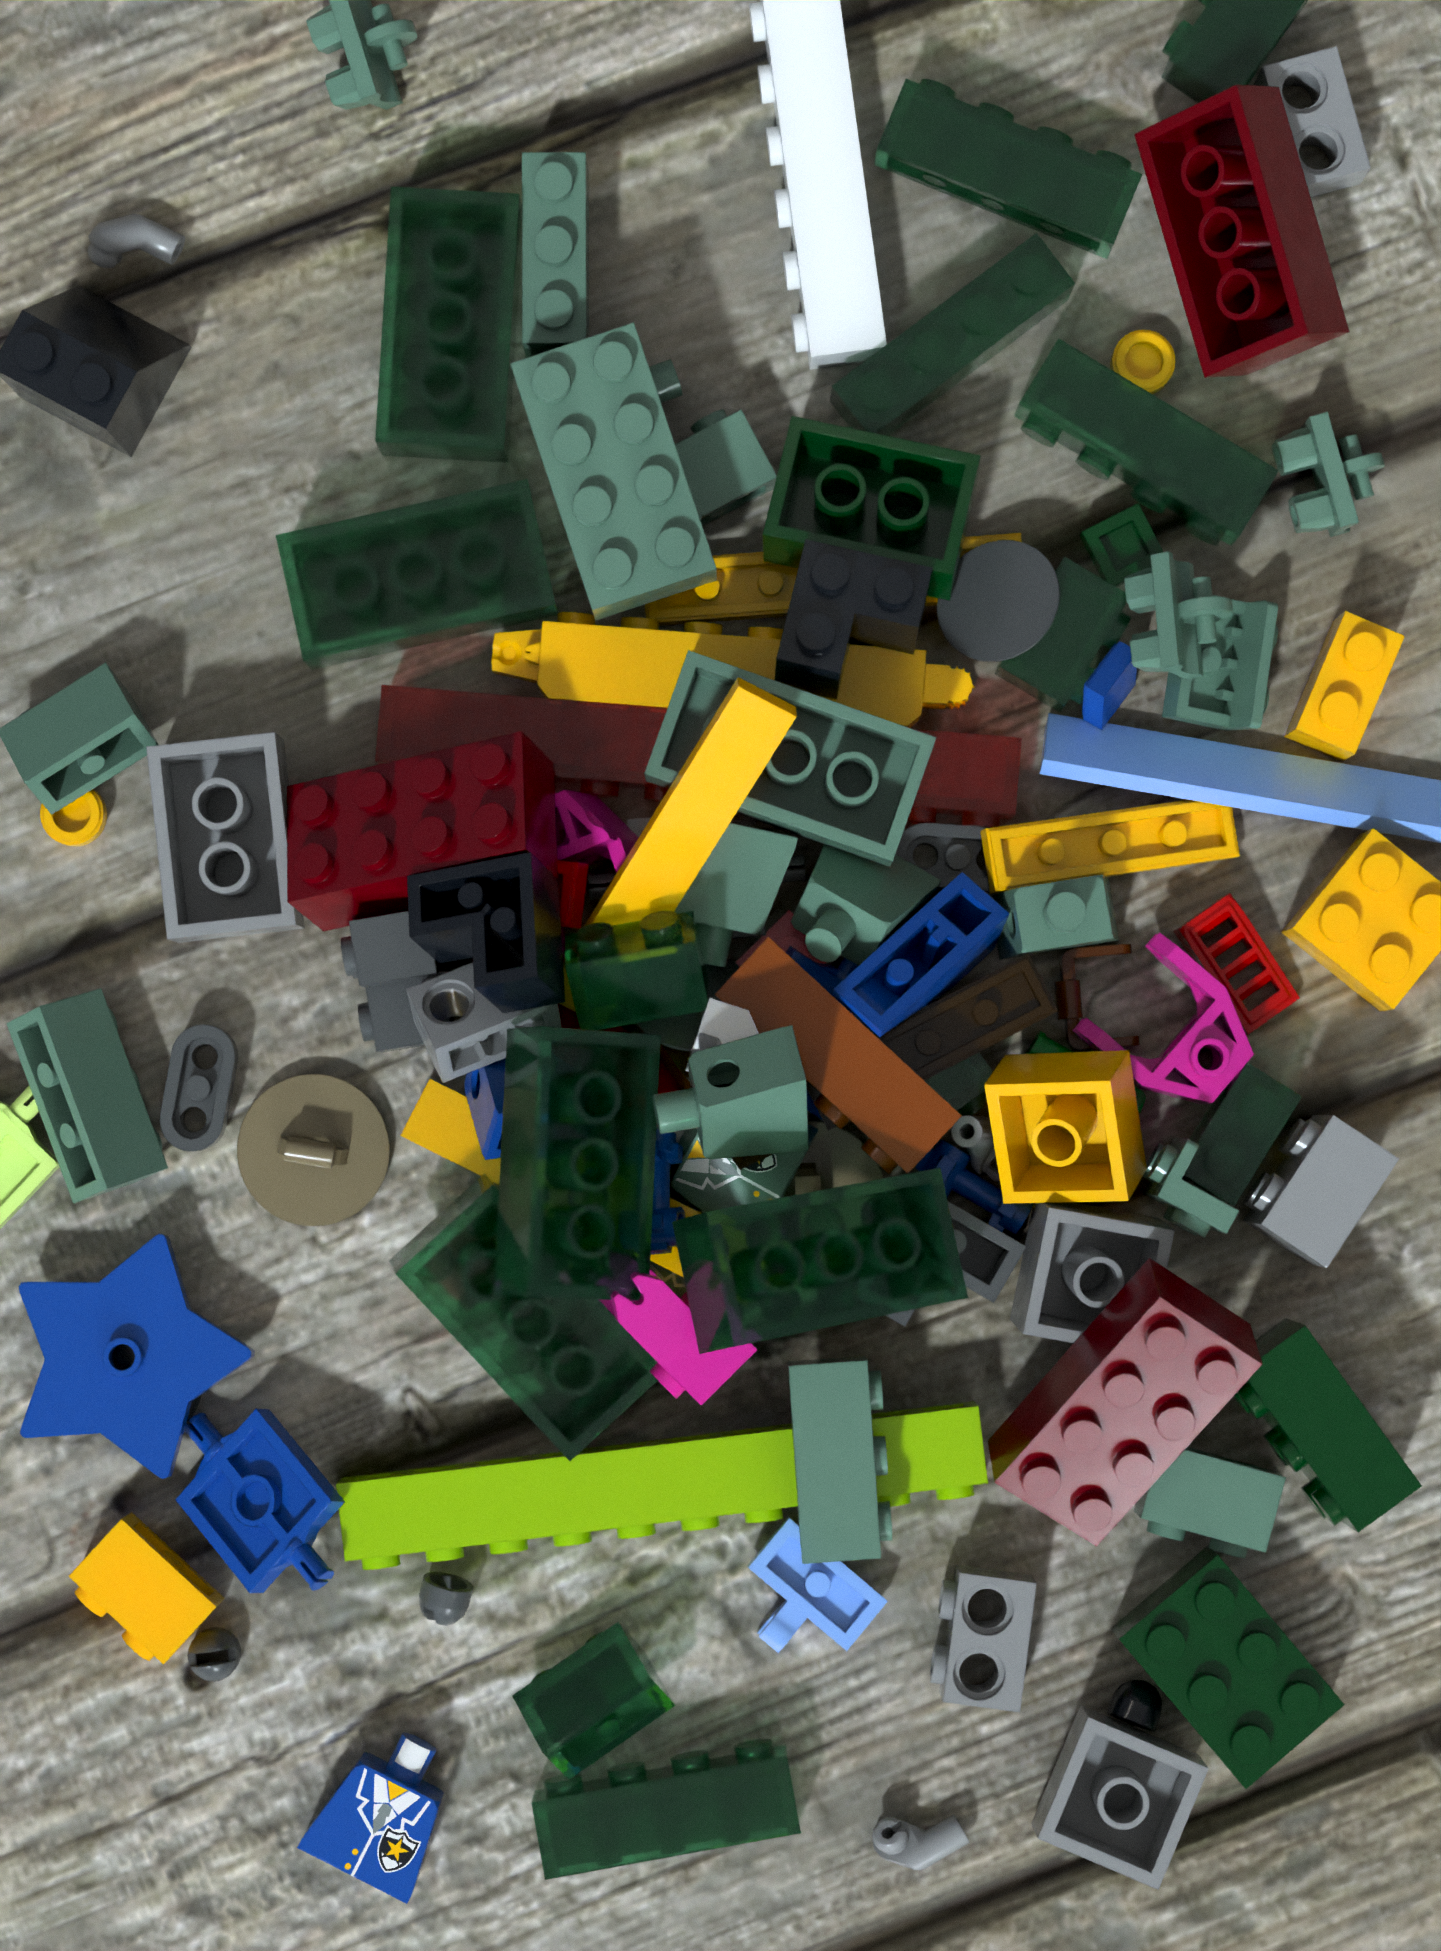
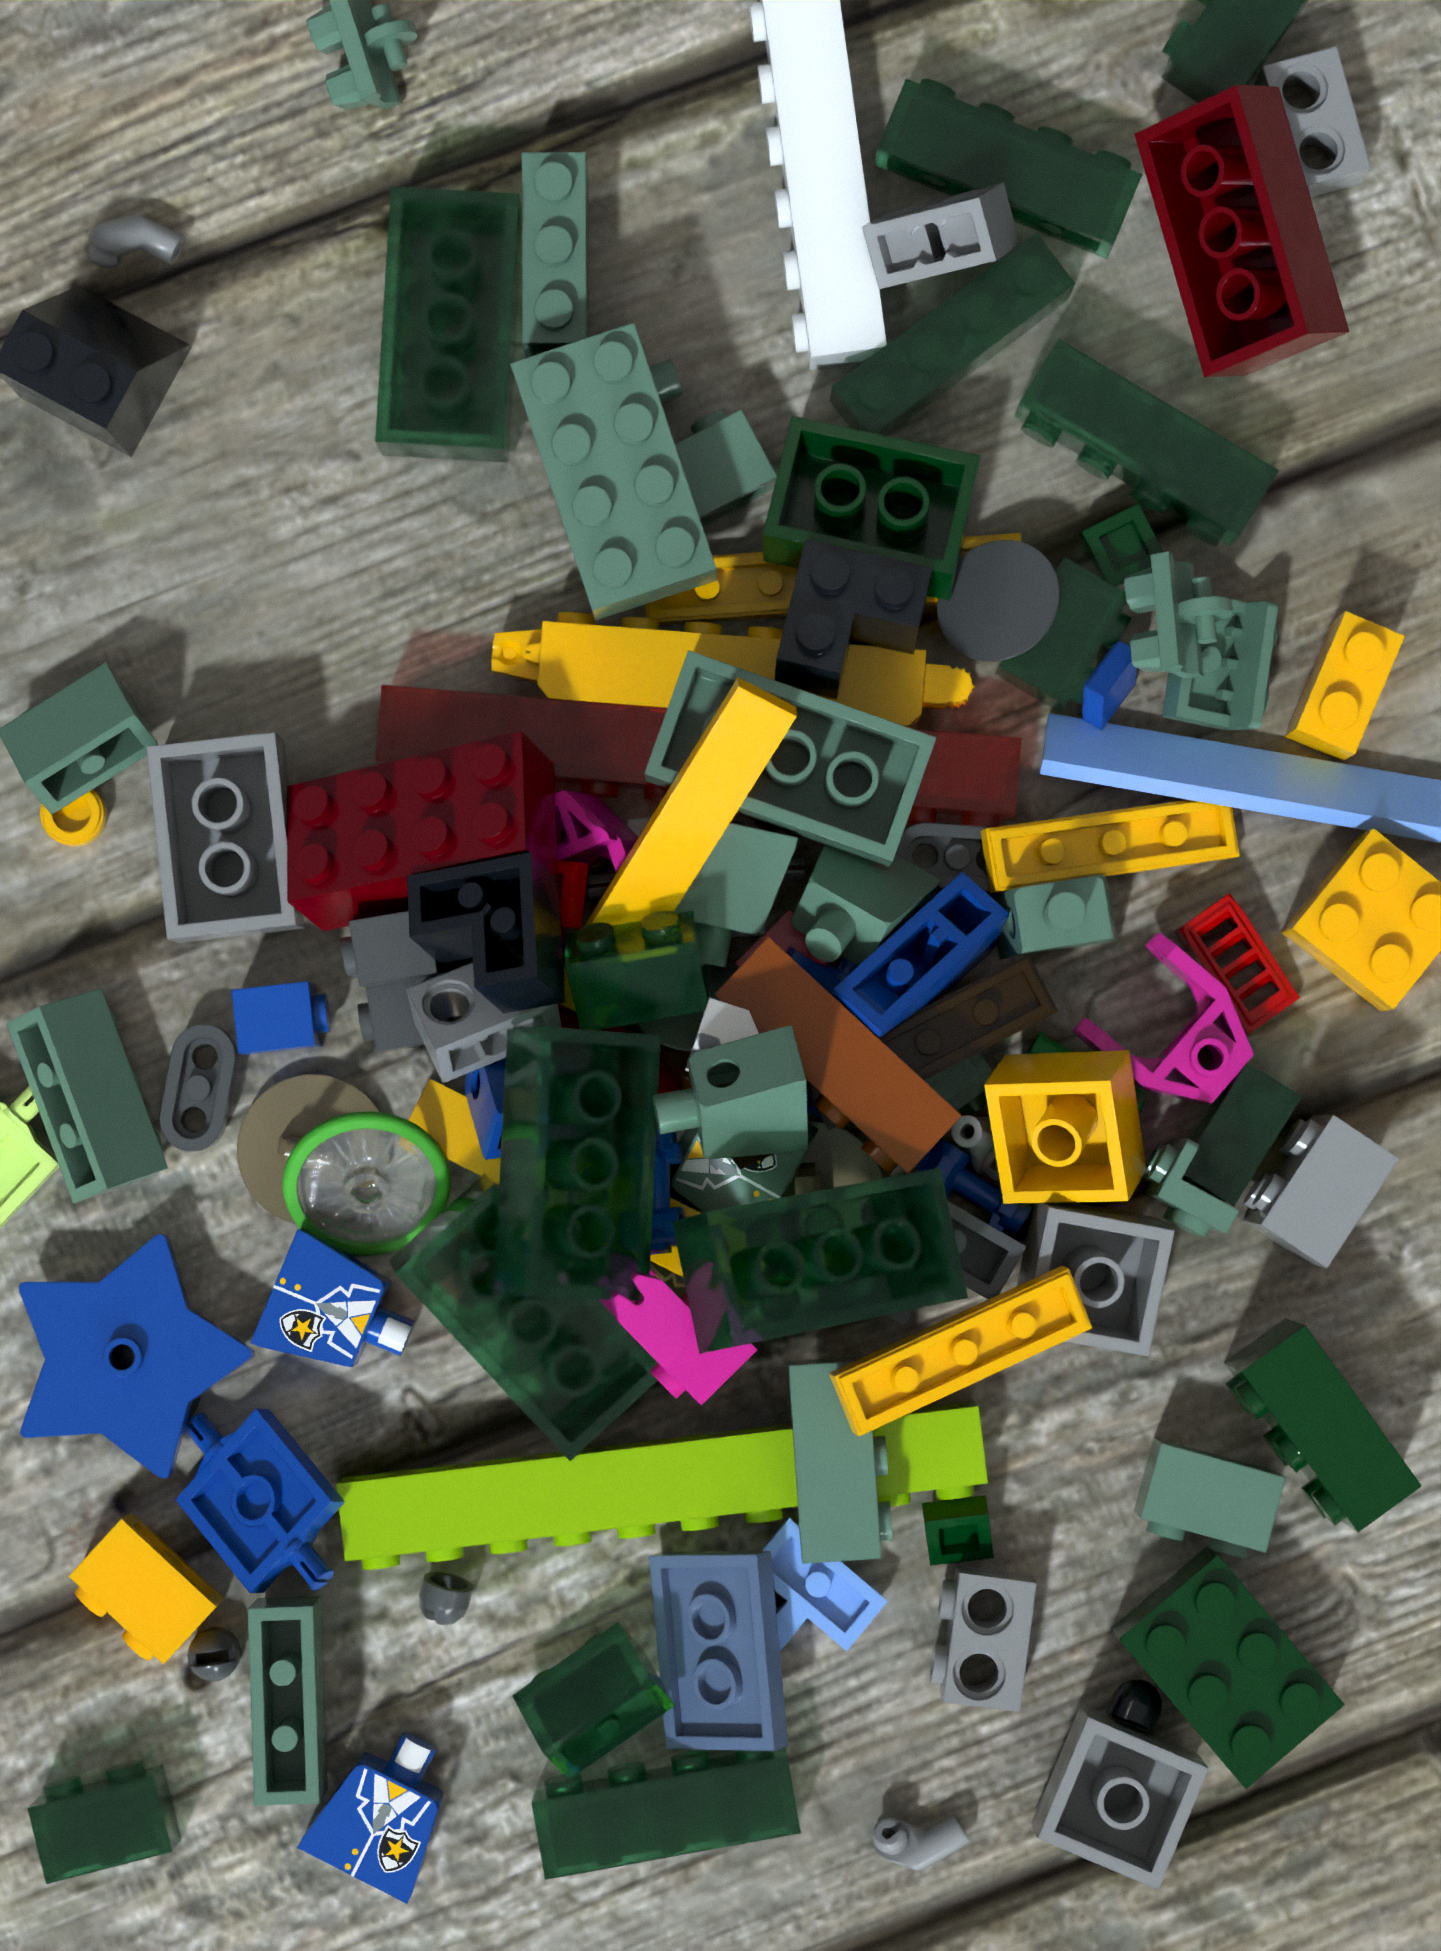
clear green brick [276,479,559,670] -> none
brick [988,1258,1262,1547] -> none
reddish brown piece [1054,944,1140,1050] -> none
yellow tile [1110,330,1175,397] -> none
sand green hips [1272,412,1385,537] -> none
none -> clear green brick [27,1760,182,1884]
none -> blue brick [231,981,331,1055]
none -> sand green brick [248,1596,328,1806]
none -> blue torso [250,1228,415,1367]
none -> clear wheel [282,1111,451,1256]
none -> sand blue plate [649,1551,788,1751]
none -> yellow tile [829,1266,1092,1436]
none -> light grey brick [862,182,1020,289]
none -> dark green plate [922,1495,994,1566]

